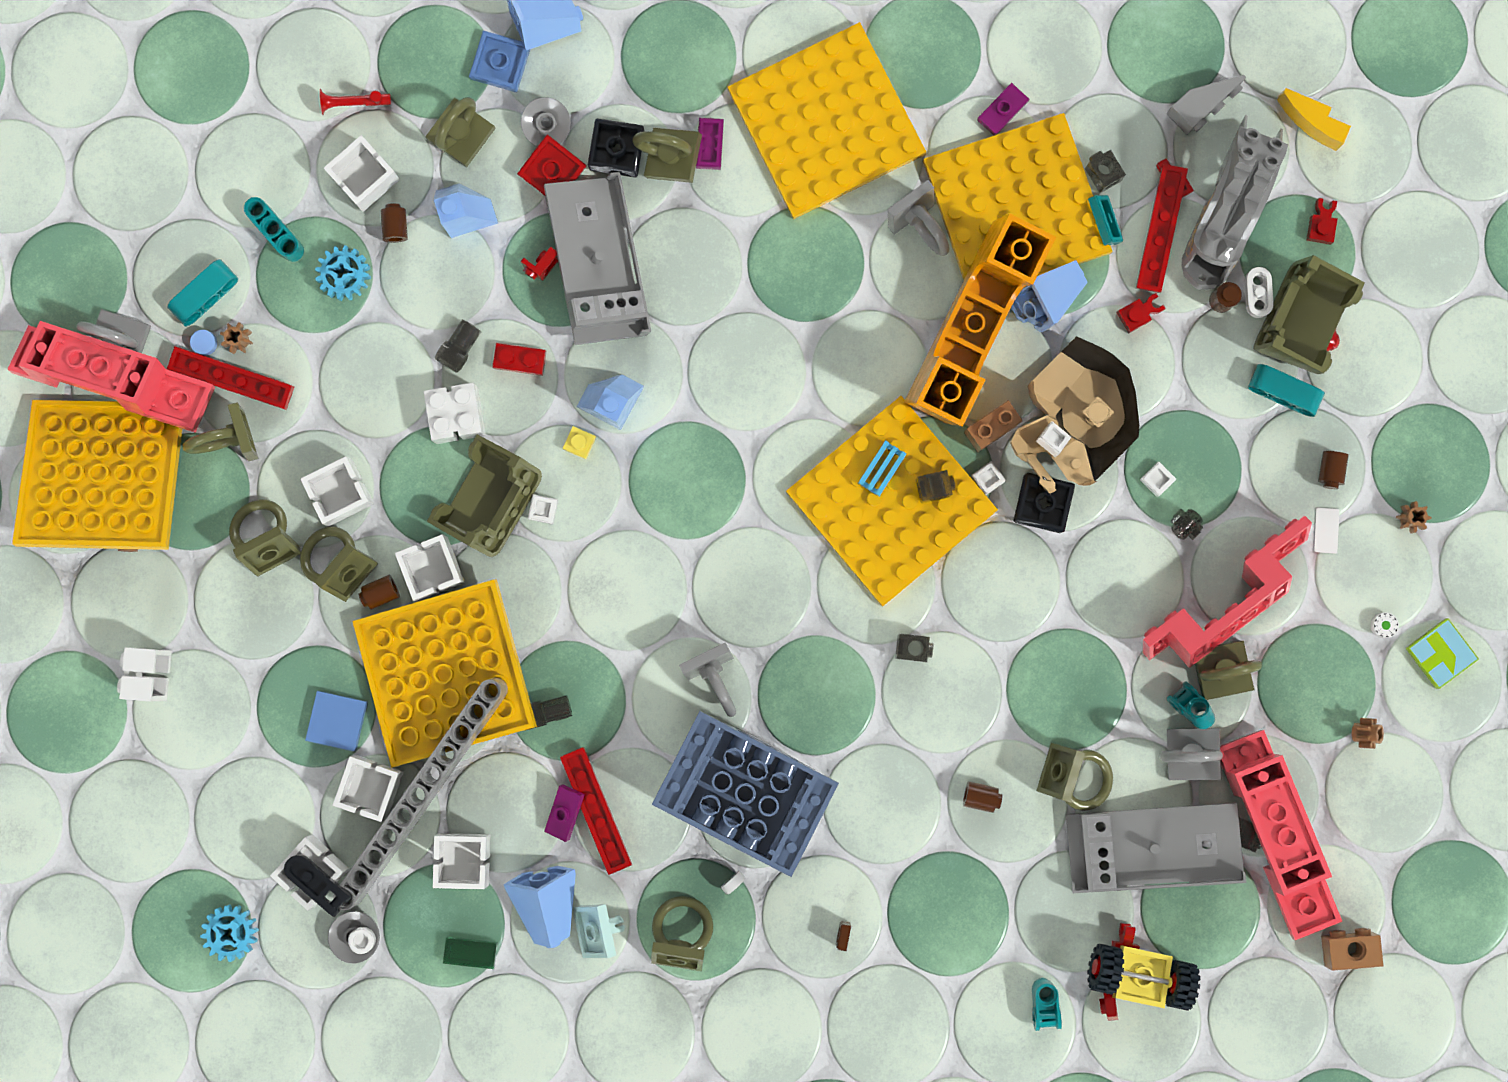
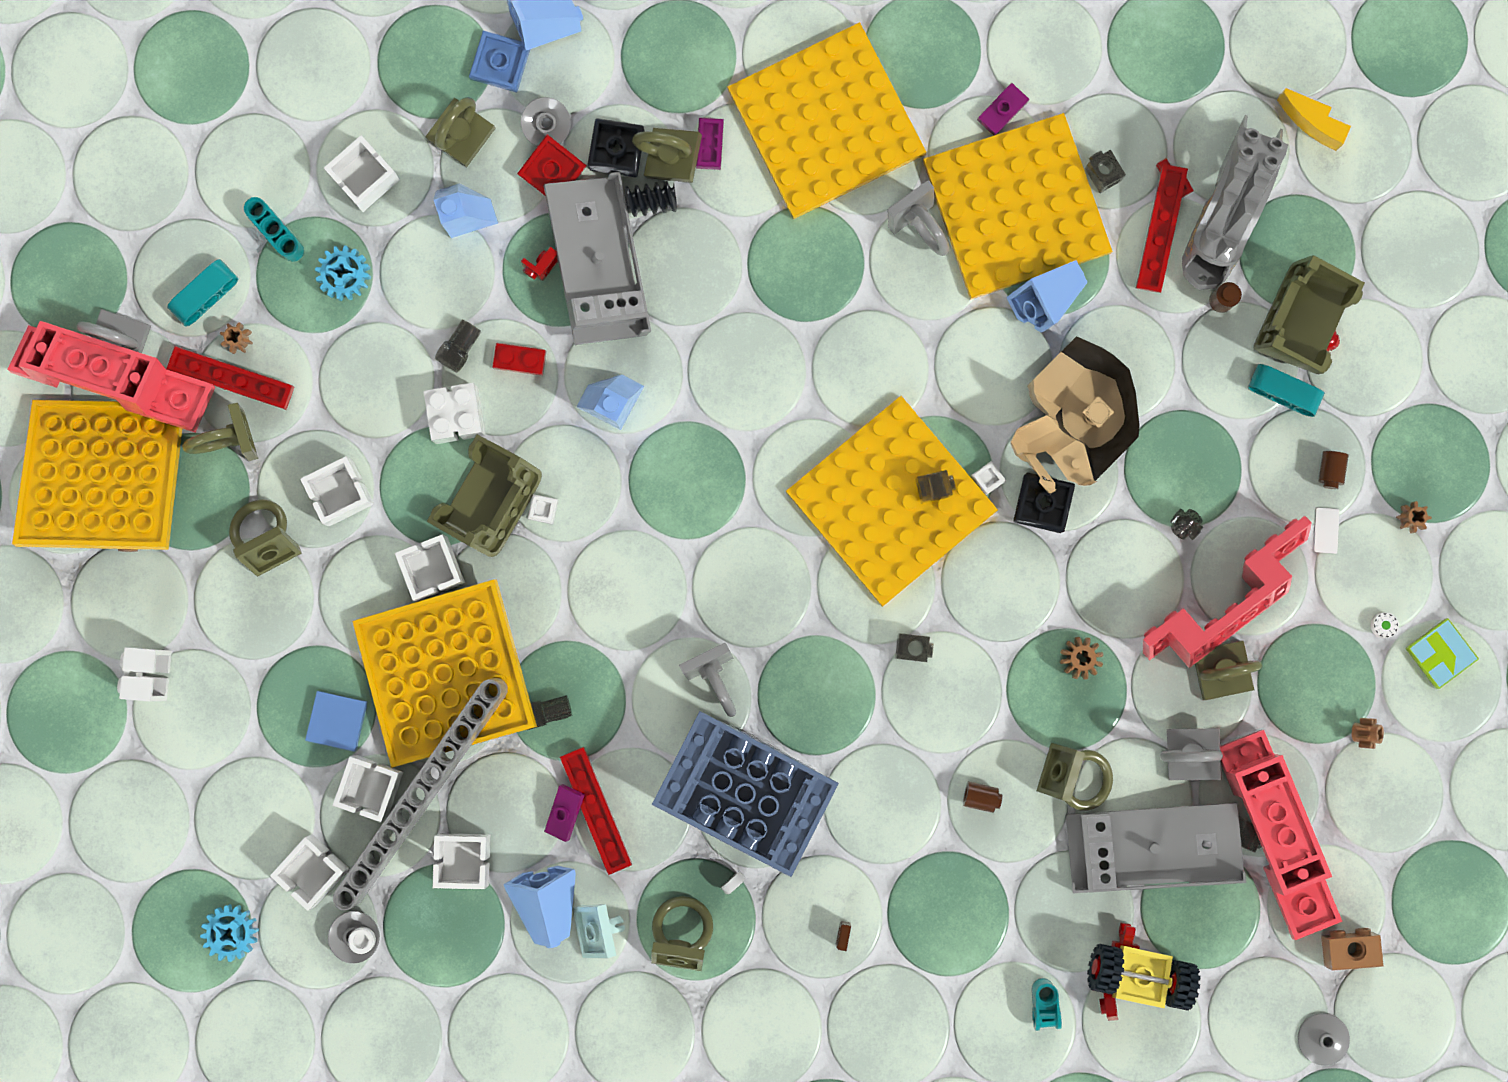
light blue tile [190,330,217,356] -> none
black plate [284,854,352,917] -> none
olive tile [300,527,378,602] -> none
red piece [320,89,391,115] -> none
reddish brown brick [358,574,400,610] -> none
reddish brown brick [381,203,408,243] -> none
clear green tile [443,937,498,969] -> none
light yellow plate [563,426,596,459] -> none
medium azure tile [858,440,907,497] -> none
light orange arch [904,214,1056,427] -> none
medium nougat brick [964,400,1023,452] -> none
white tile [1036,421,1071,457] -> none
teal tile [1088,195,1123,246] -> none
red plate [1116,293,1166,333] -> none
white tile [1140,462,1176,497] -> none
teal piece [1166,681,1215,729] -> none
light grey slope [1167,75,1246,135] -> none
white plate [1244,267,1273,318] -> none
red plate [1306,198,1338,245] -> none
none -> black piece [625,181,677,217]
none -> medium nougat gear [1060,637,1103,680]
none -> light grey dish [1298,1013,1350,1066]

